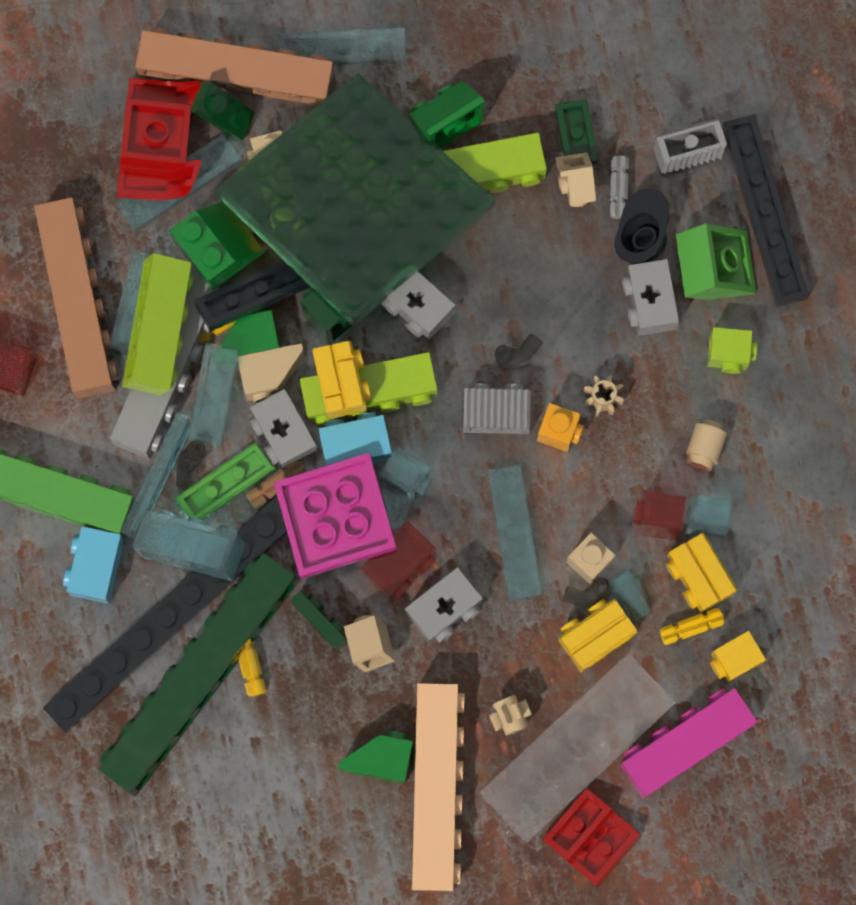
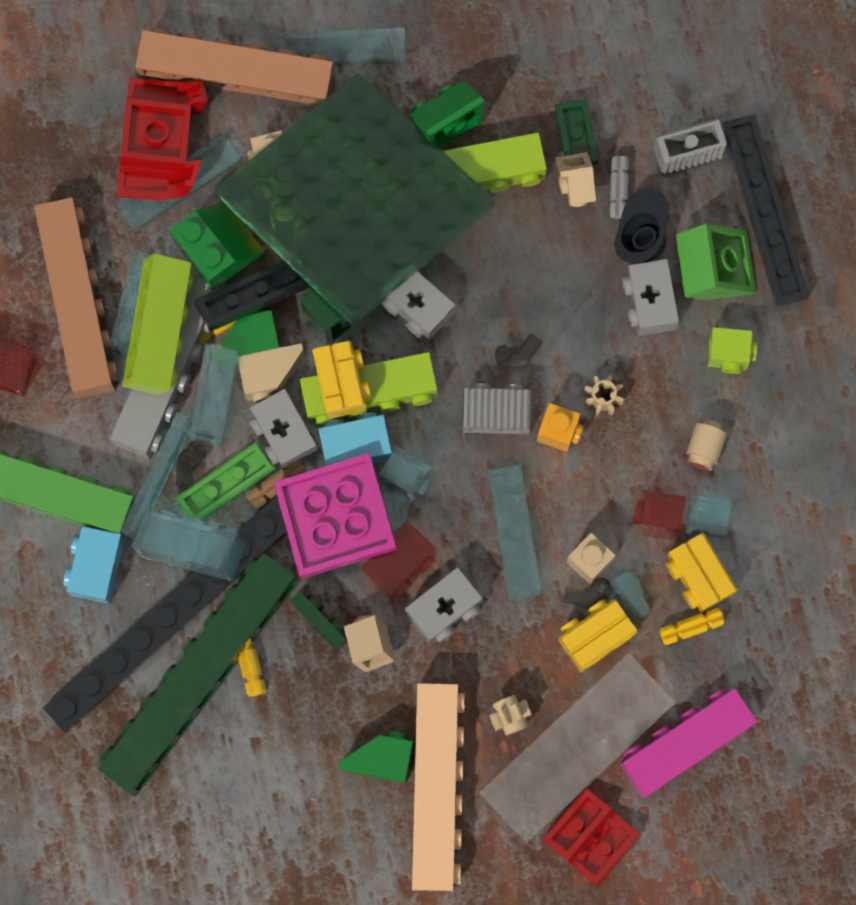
dark green plate [190,81,255,141] -> none
yellow brick [710,631,766,683] -> none

